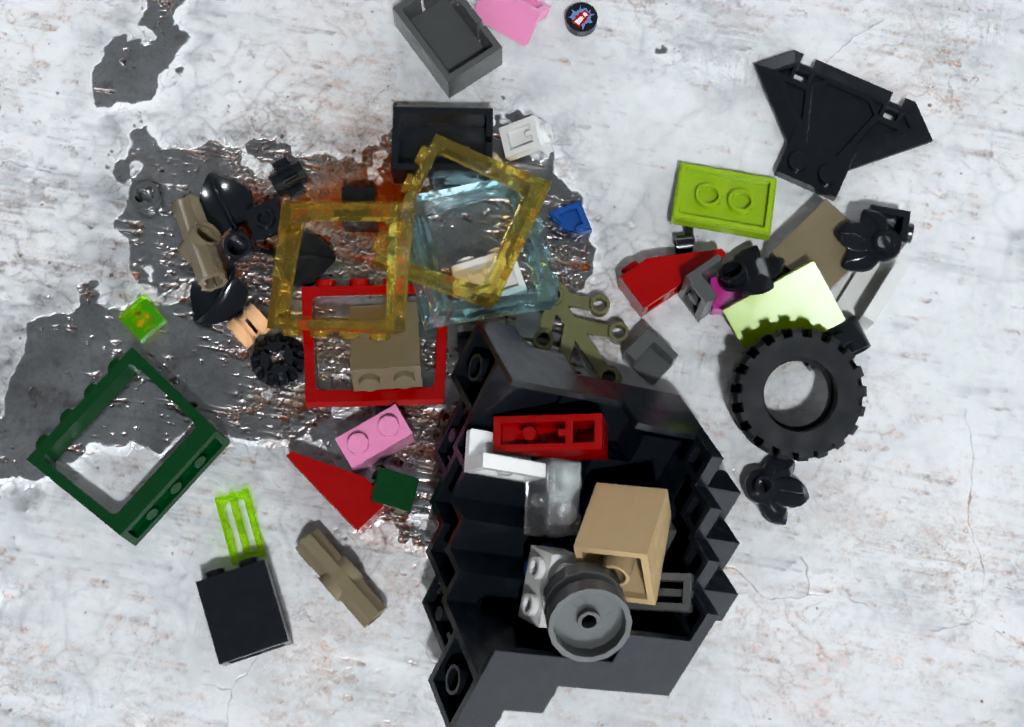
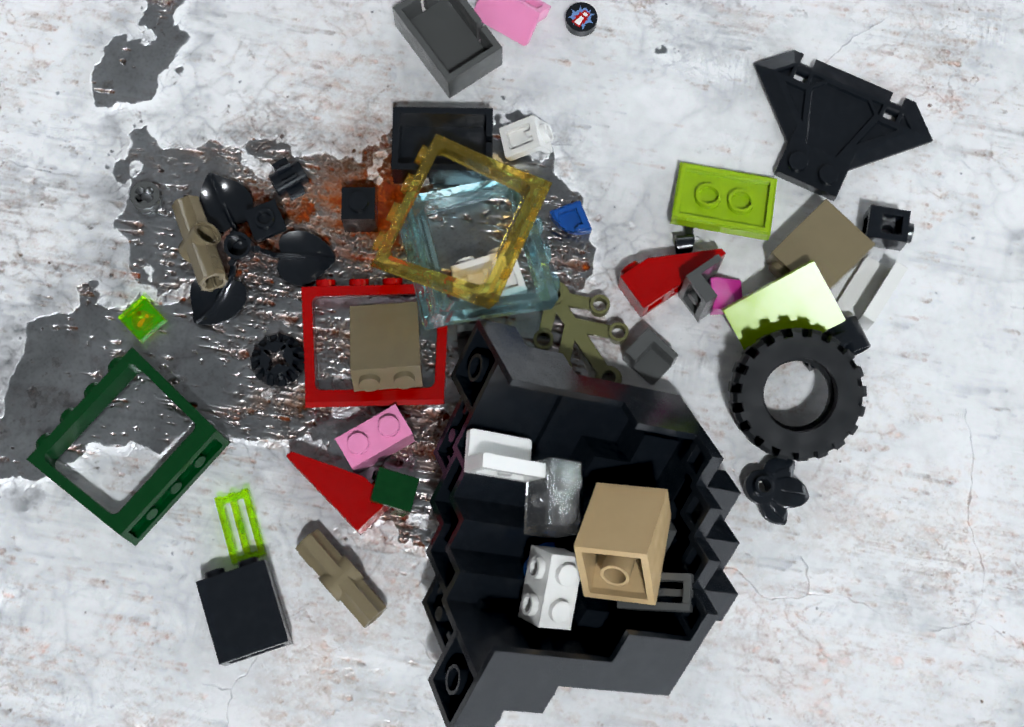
light nougat wheel [225,303,273,350] -> none
clear yellow windscreen [267,201,416,341] -> none
red slope [493,413,608,460] -> none
dark grey wheel [542,562,632,662] -> none
black plate [718,245,785,295] -> none
black plate [834,209,902,272] -> none

